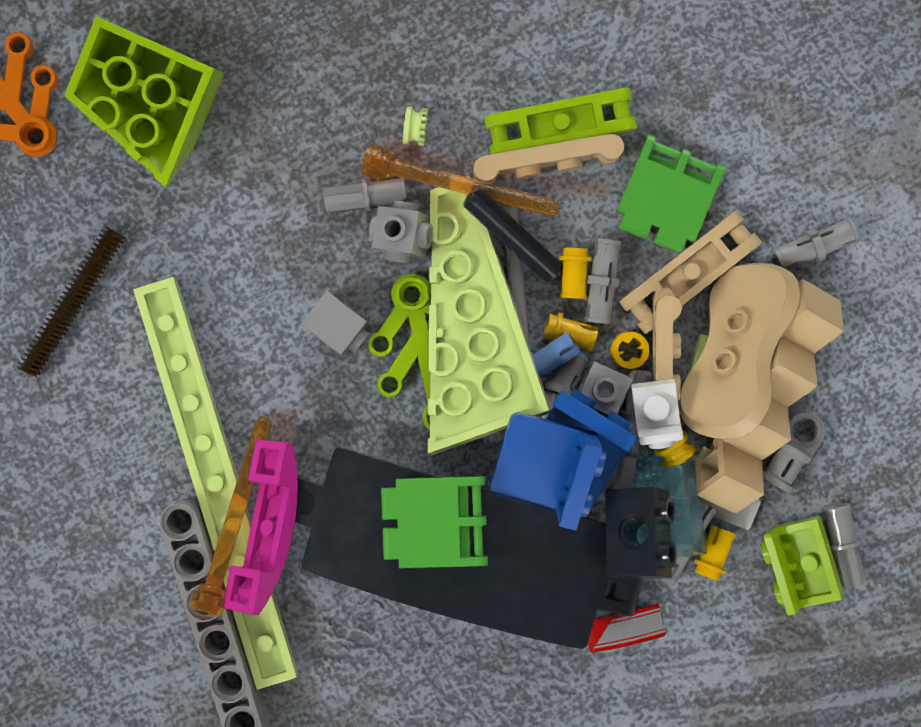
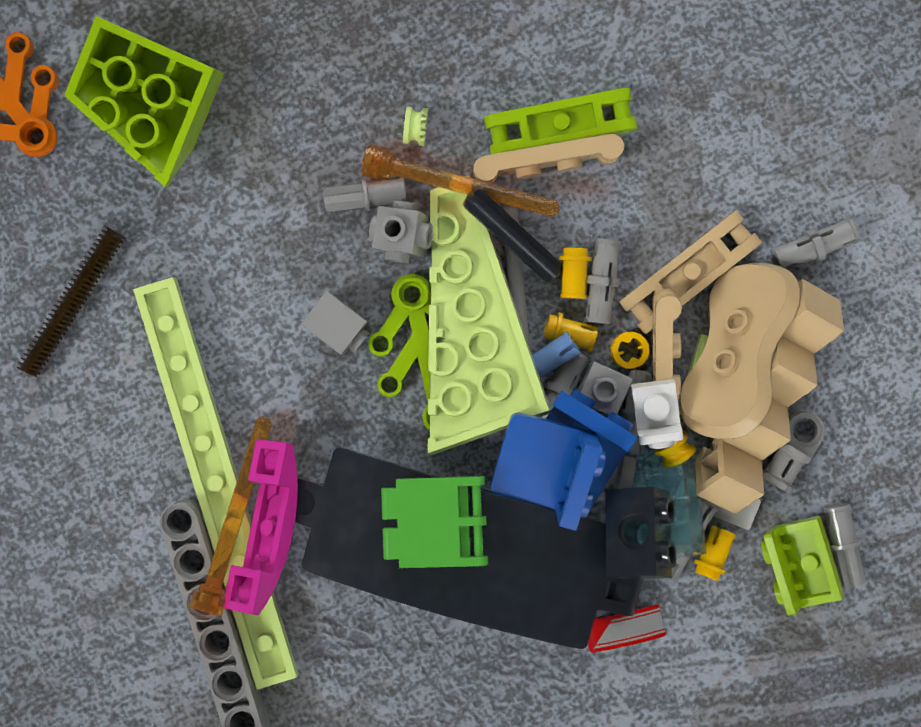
bright green plate [616,134,726,254] -> none

